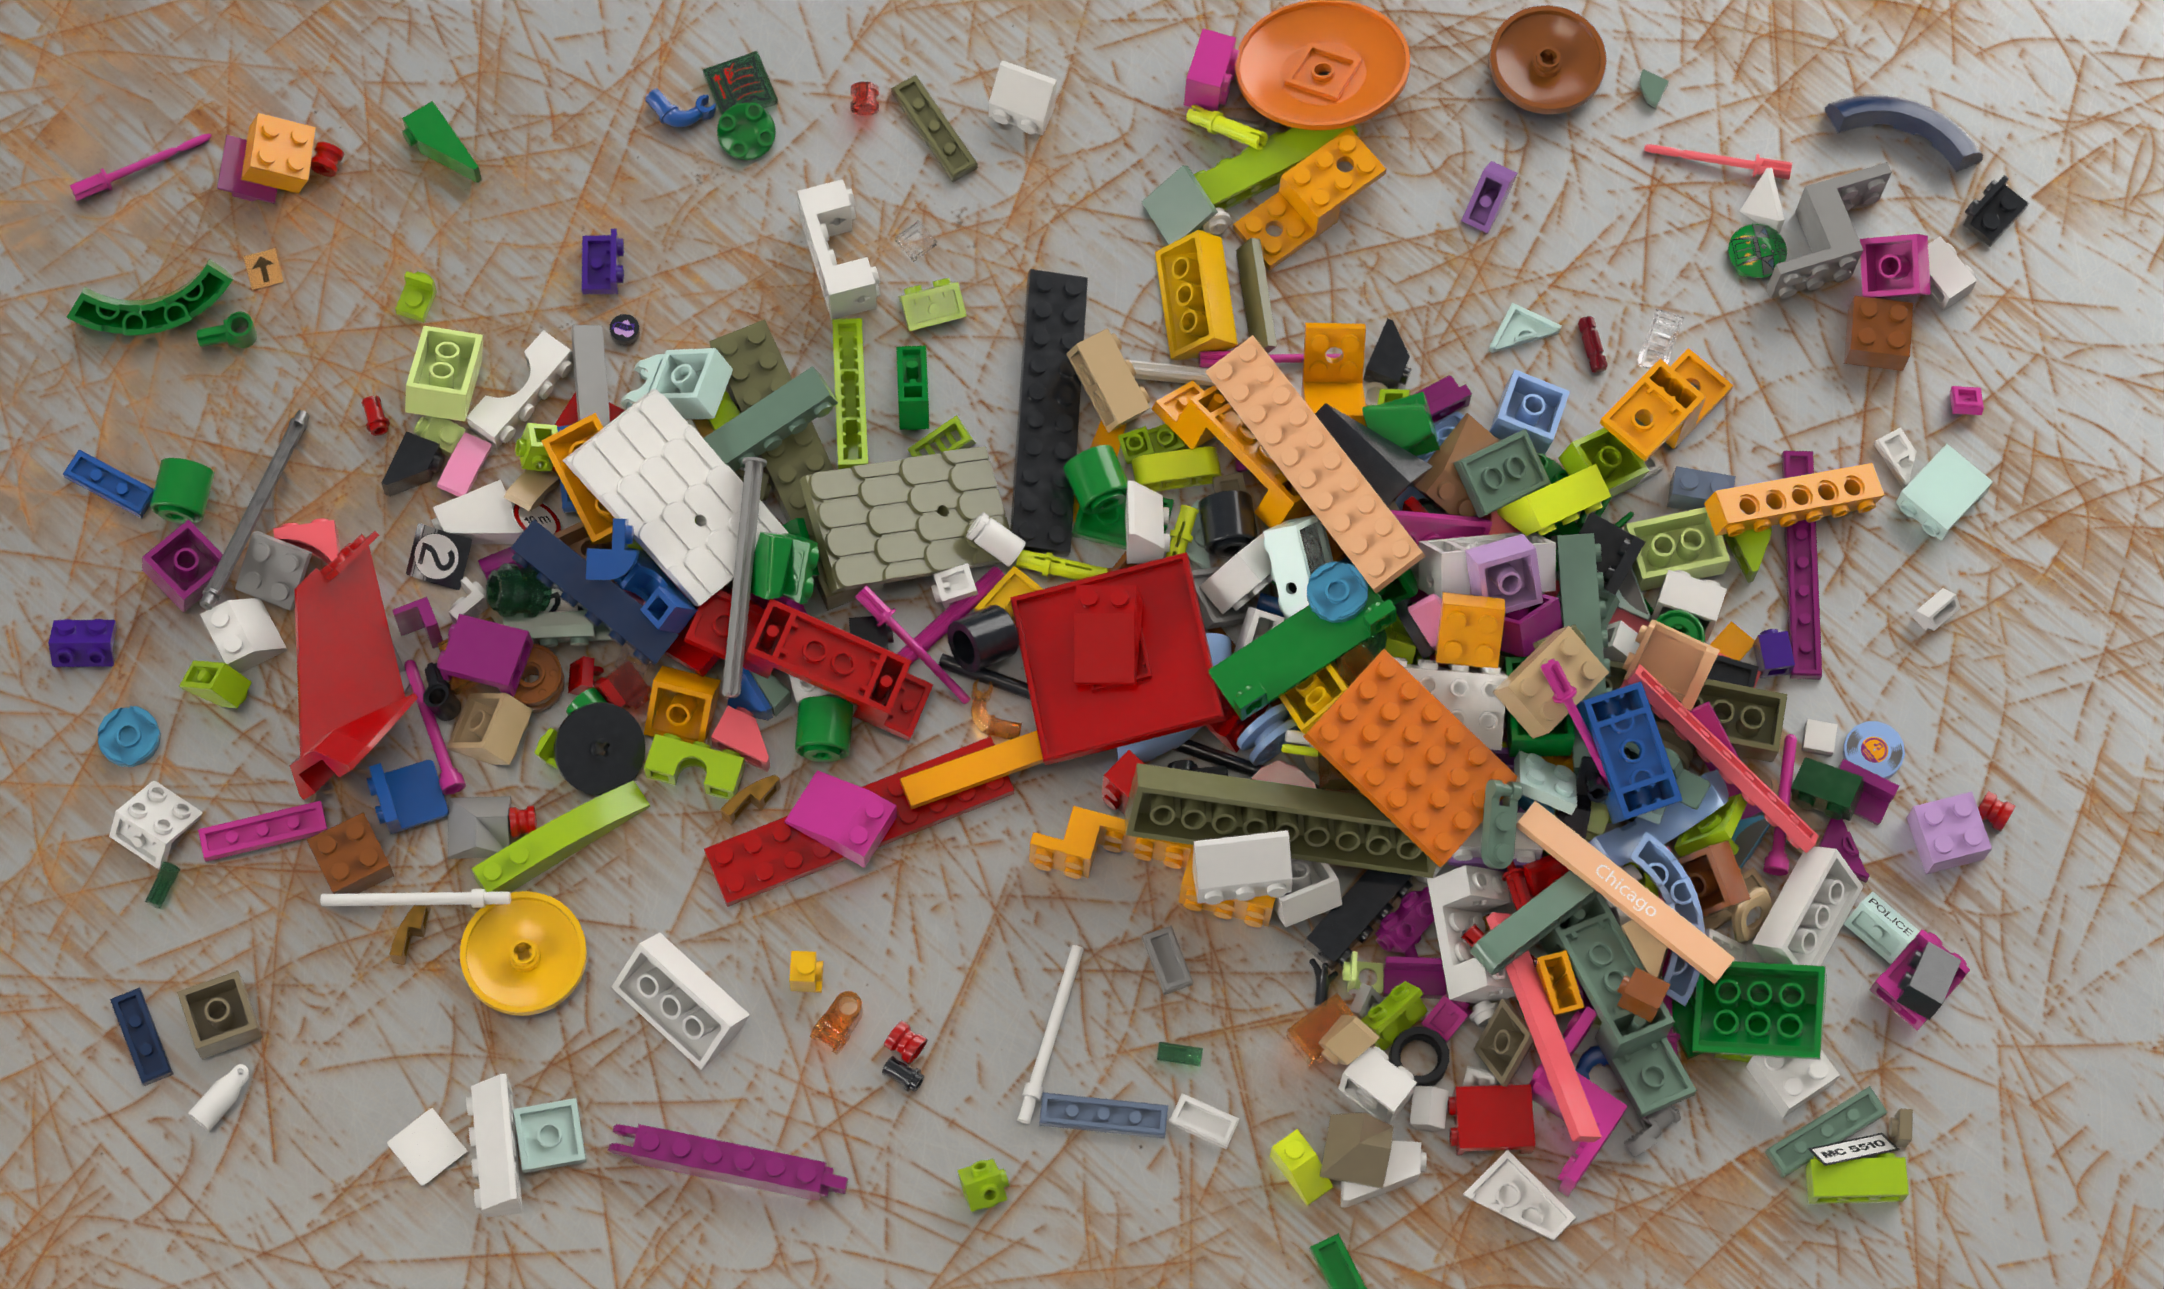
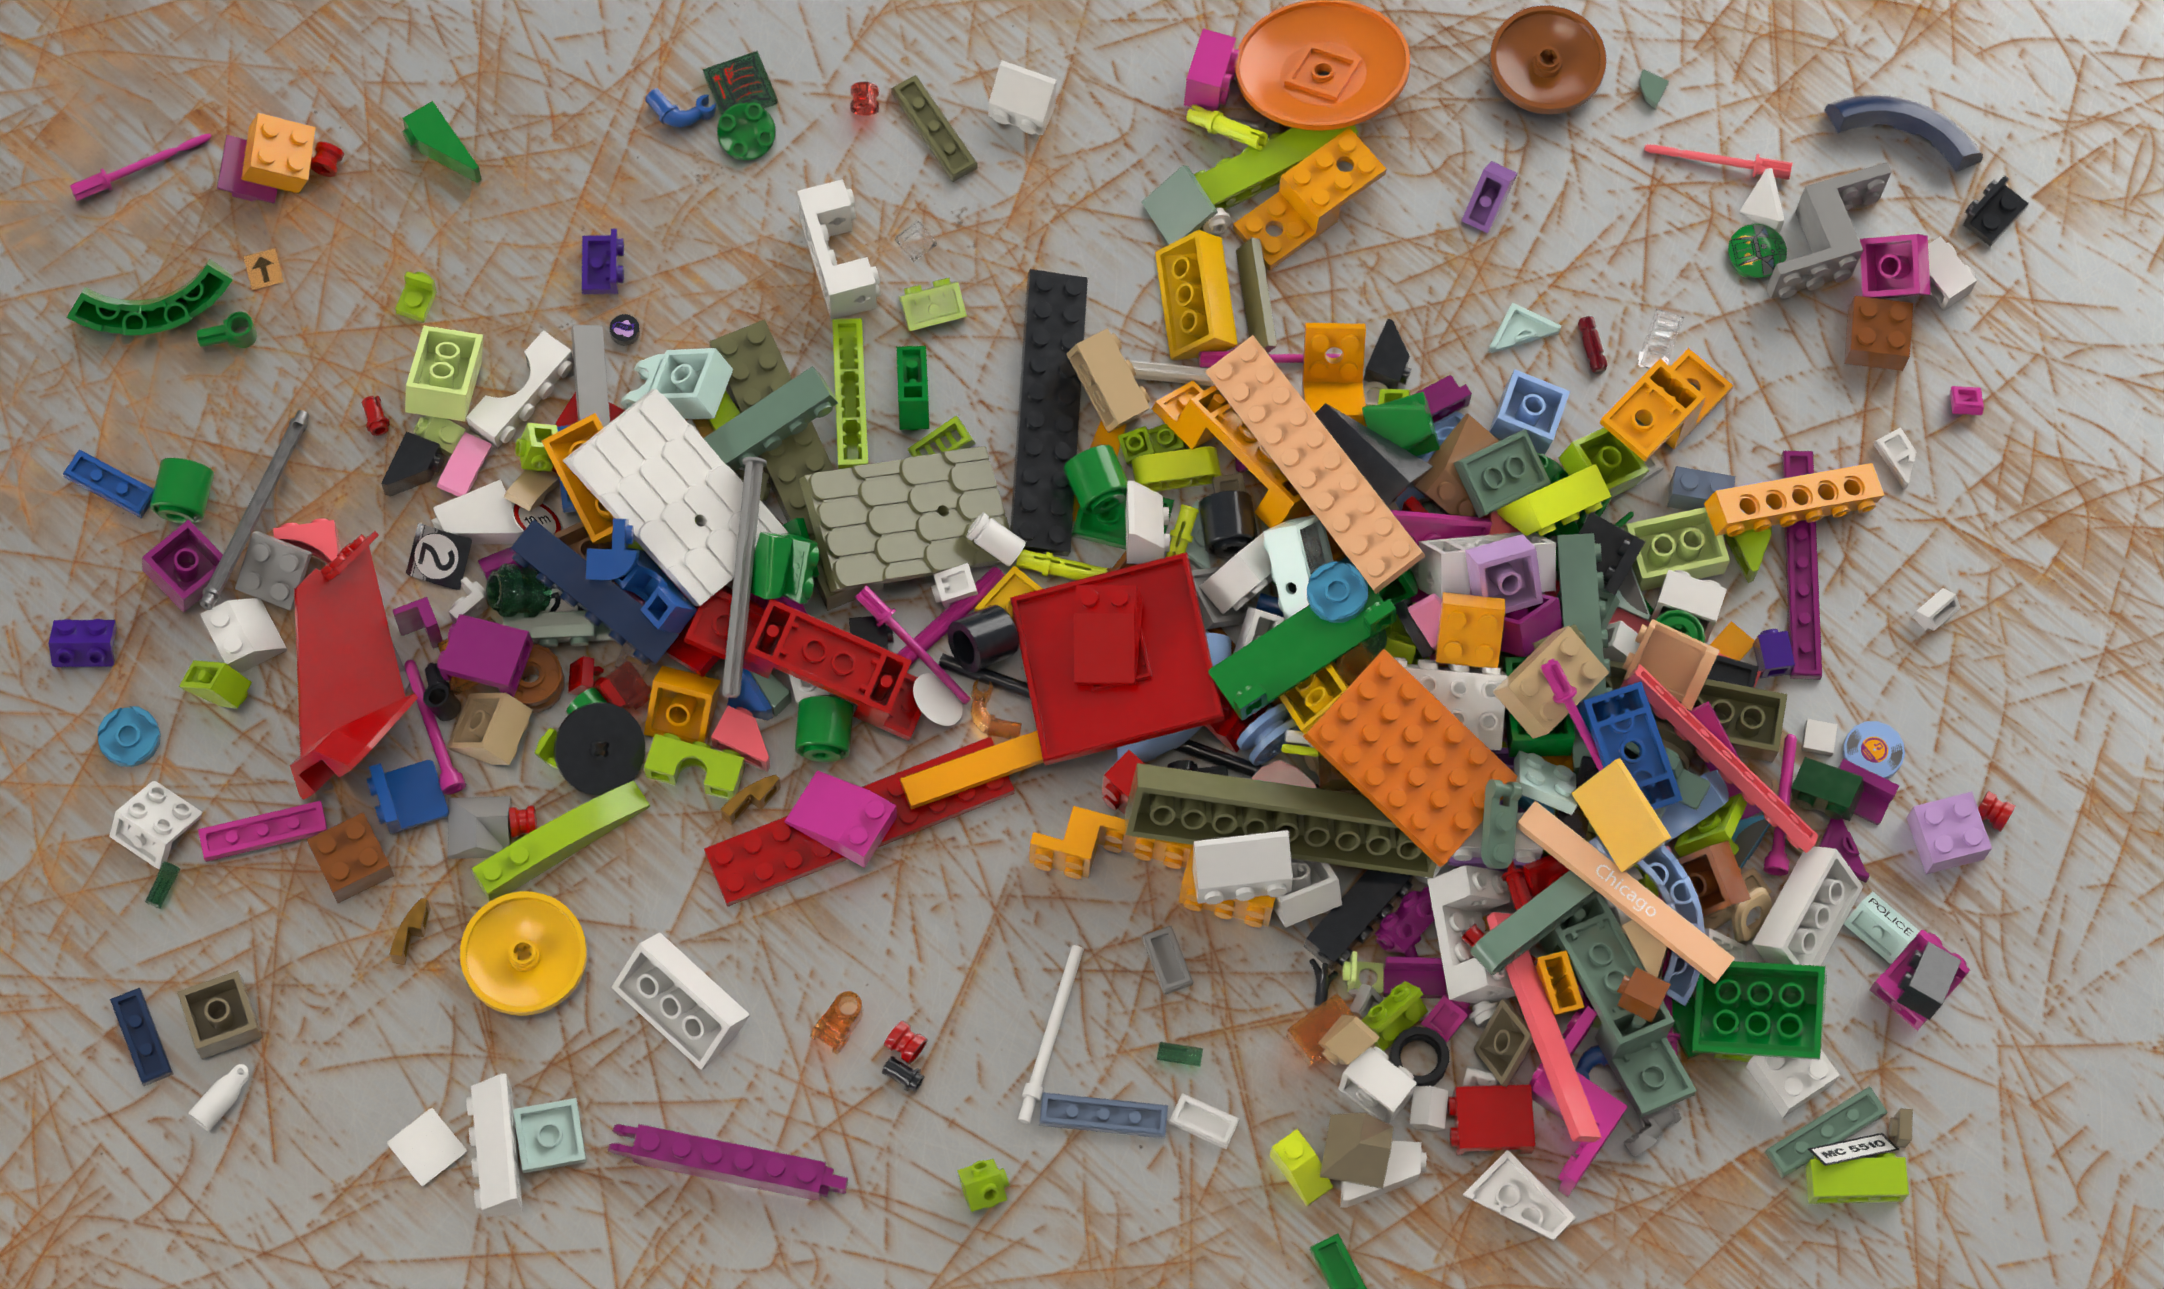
white bar [321,889,511,908] -> none
yellow brick [789,951,824,993] -> none
light aqua panel [1896,444,1993,541] -> none
none -> white sticker [913,673,963,726]
none -> yellow tile [1571,758,1671,872]

